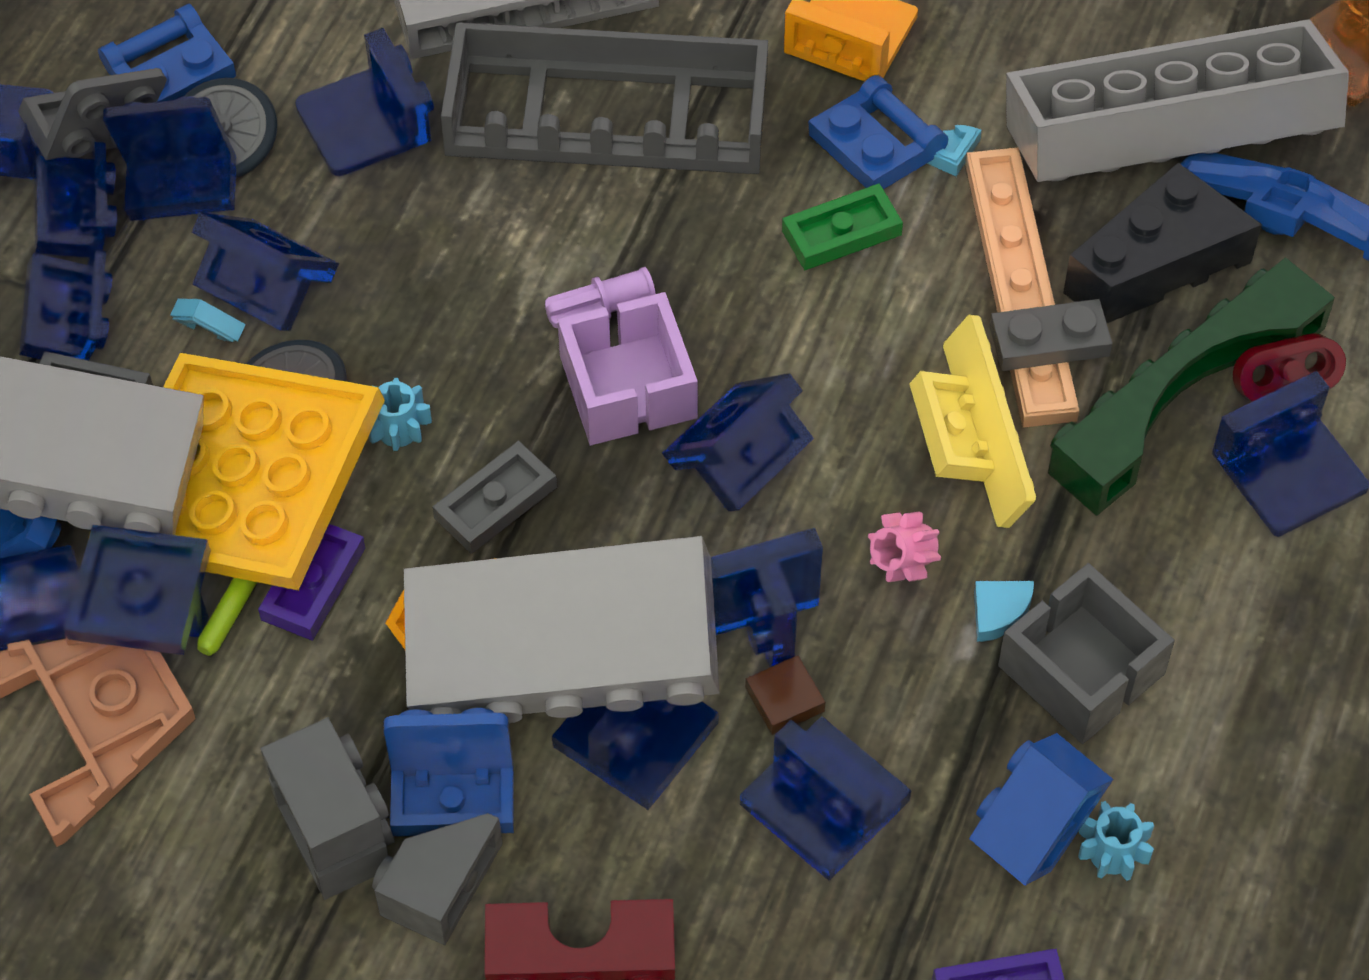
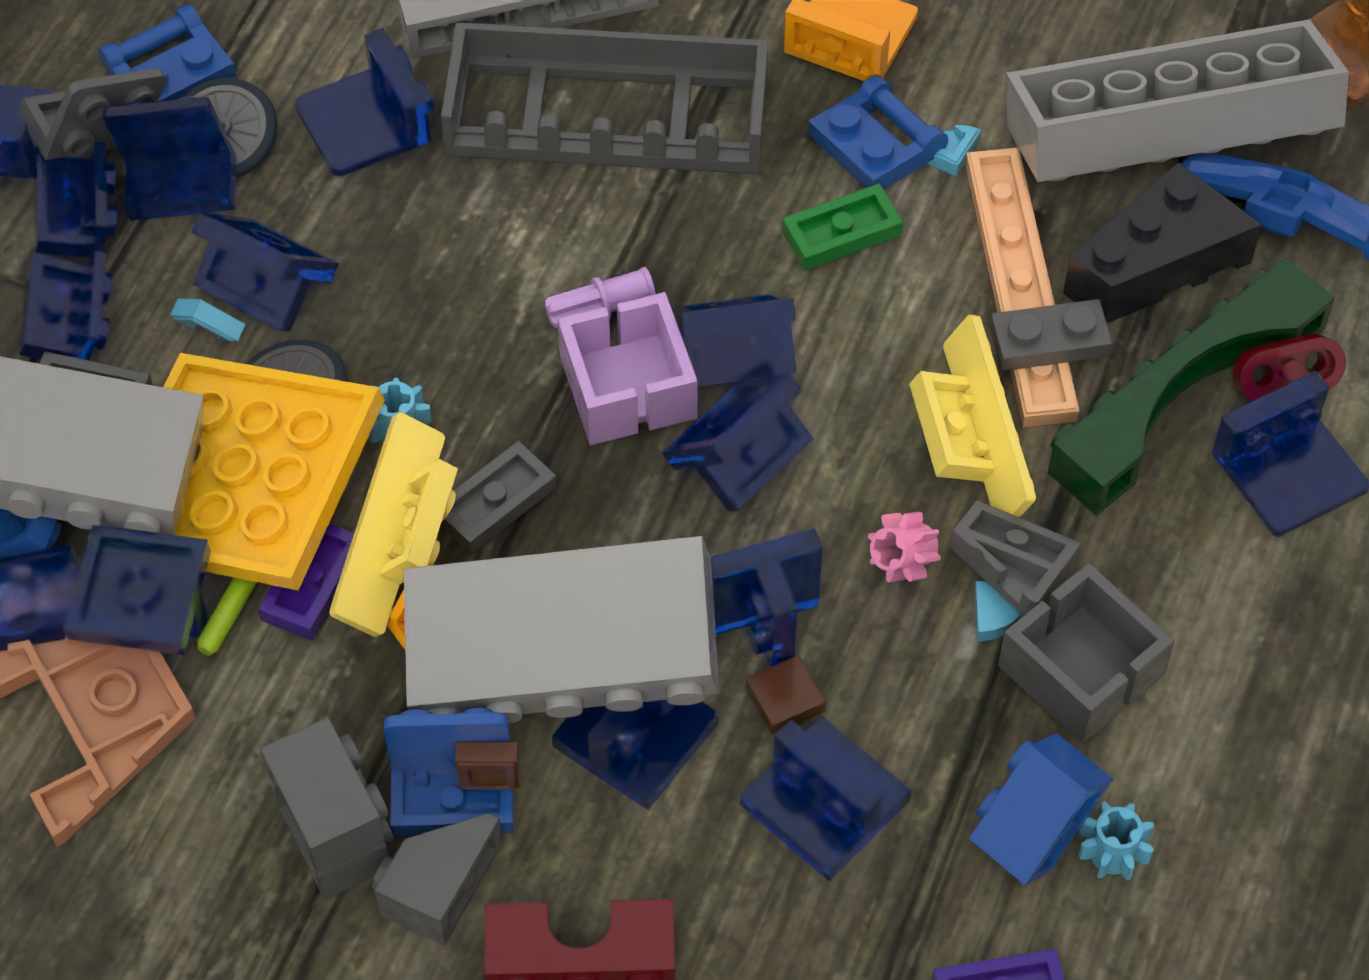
none -> light yellow bracket [329,412,458,637]
none -> reddish brown tile [455,742,521,790]
none -> clear blue bracket [671,293,797,387]
none -> dark grey wing [950,500,1081,616]

